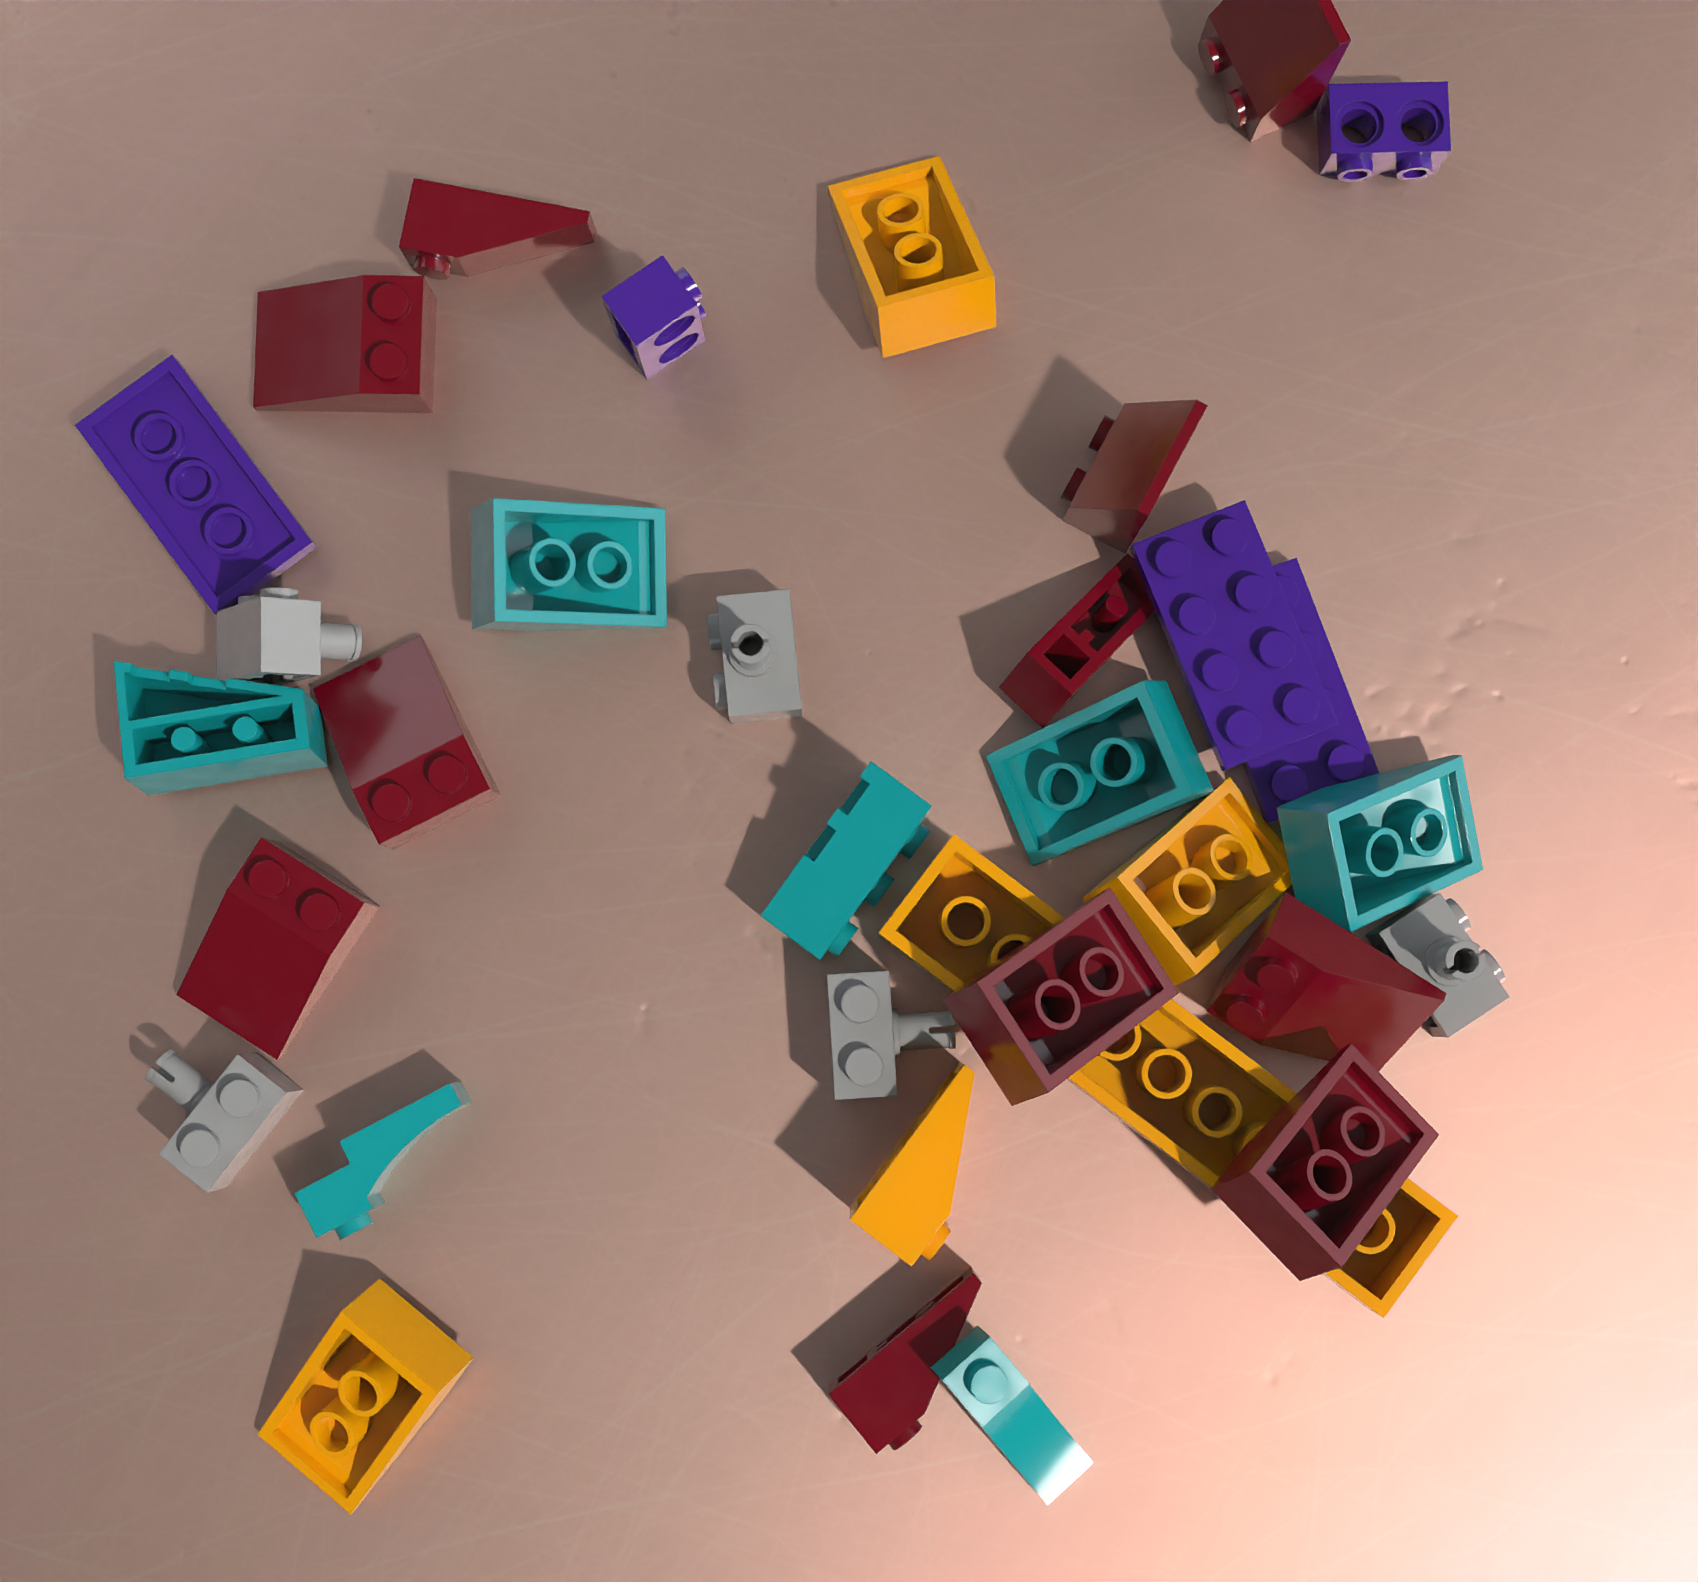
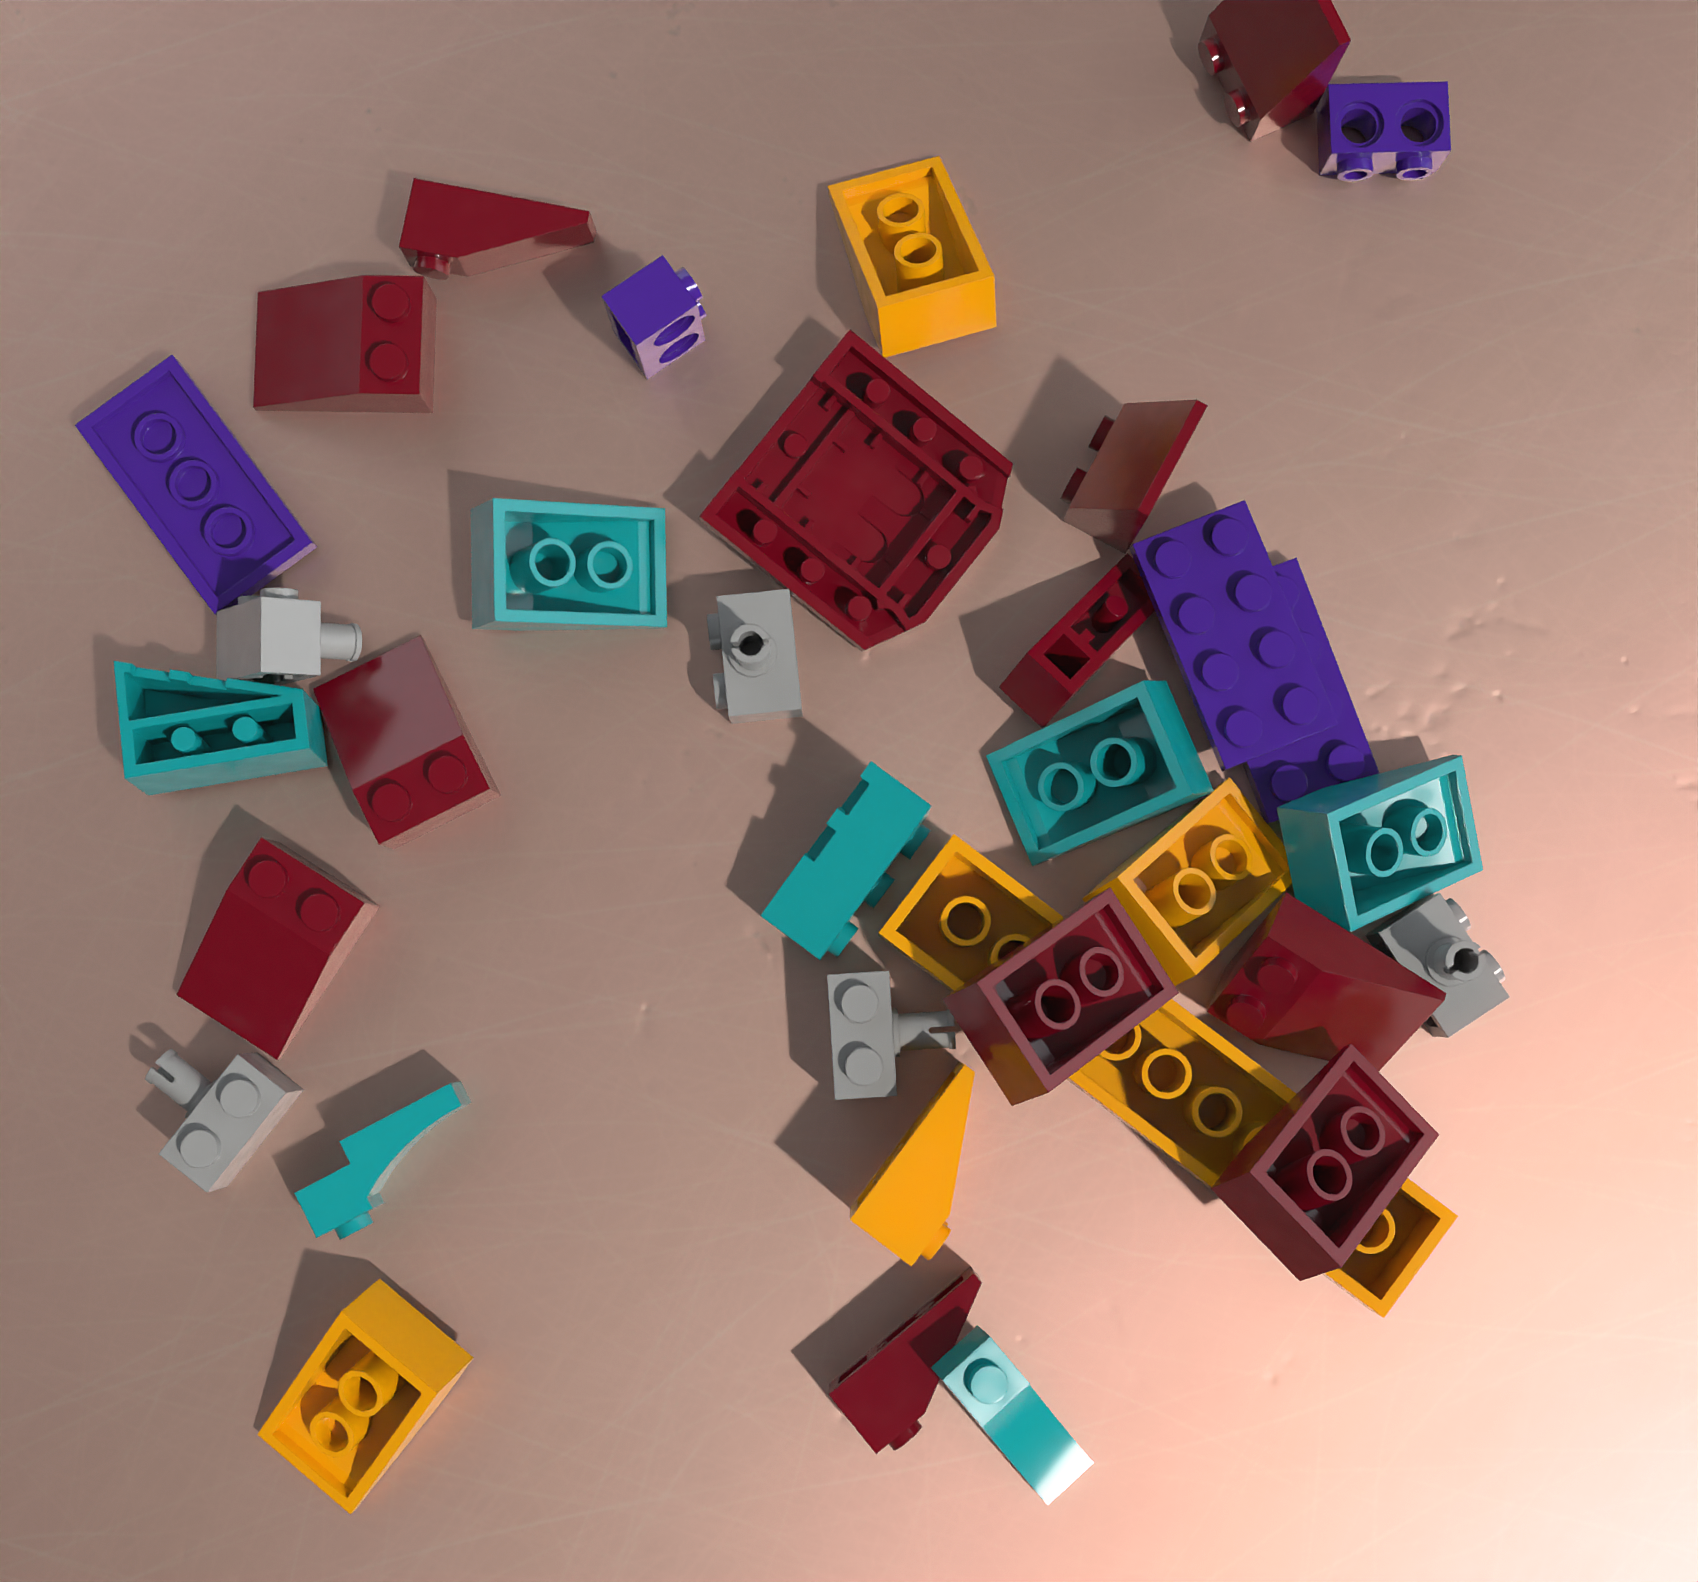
none -> dark red wedge [698,329,1013,652]

